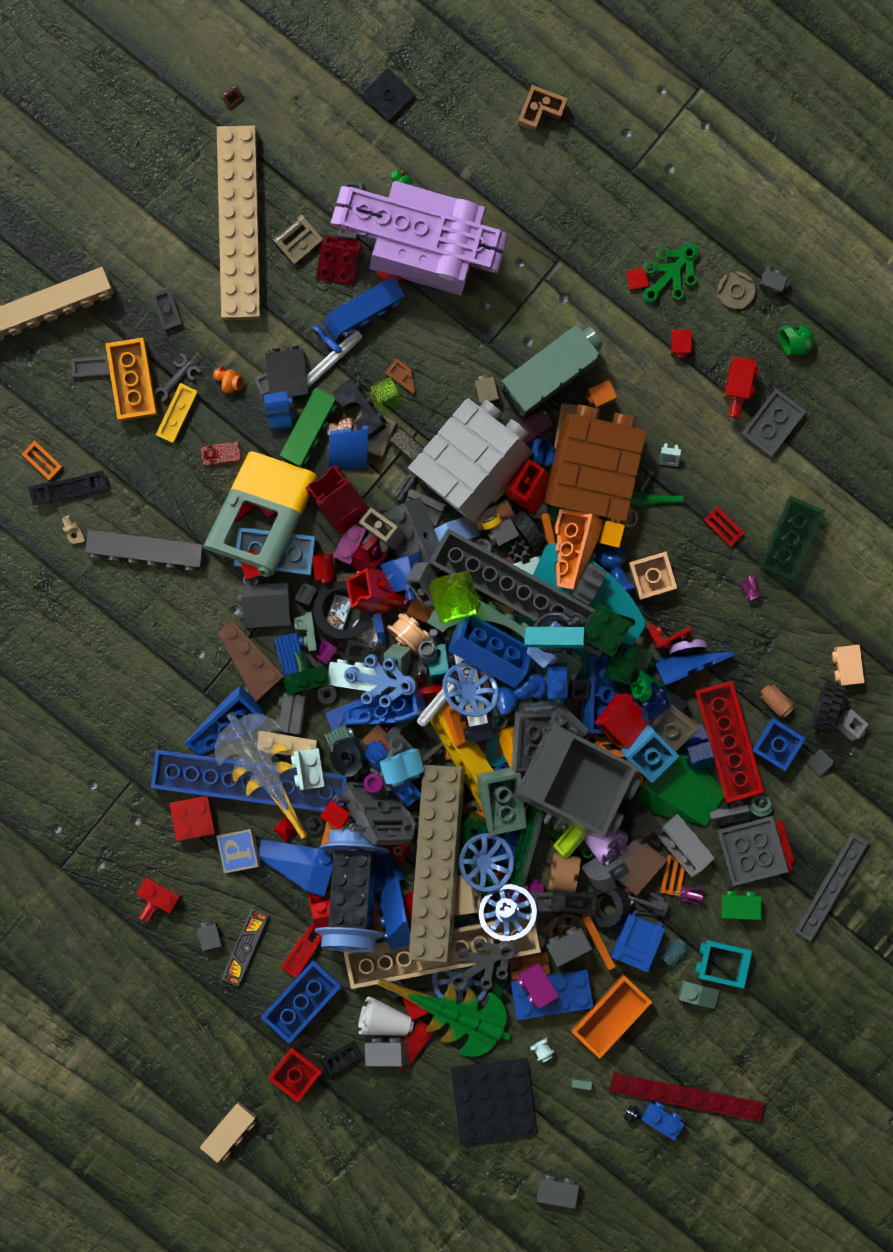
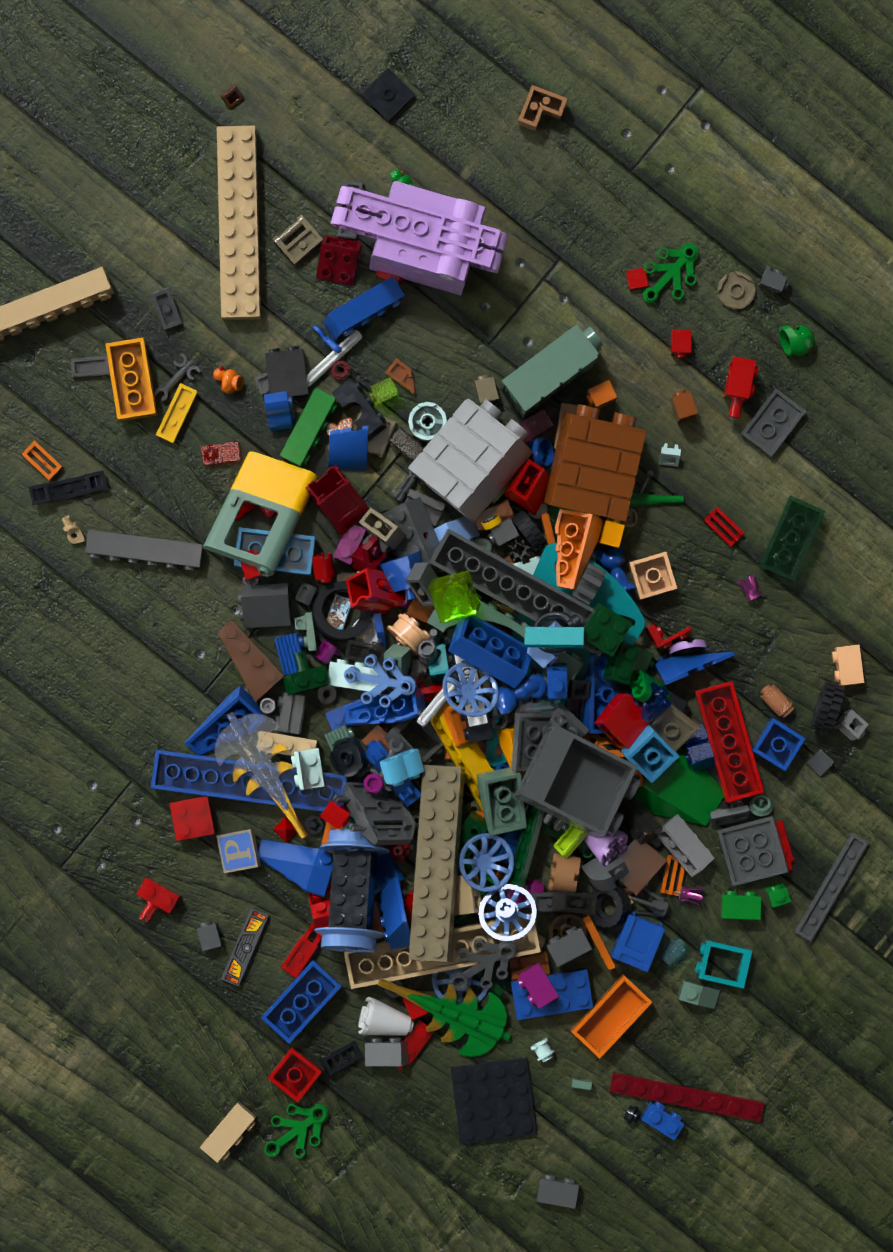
none -> light grey piece [259,696,278,716]
none -> green plant [265,1103,329,1158]
none -> dark red plate [331,361,350,380]
none -> light aqua brick [408,402,447,442]
none -> dark orange brick [670,390,698,423]
none -> green brick [765,882,791,908]

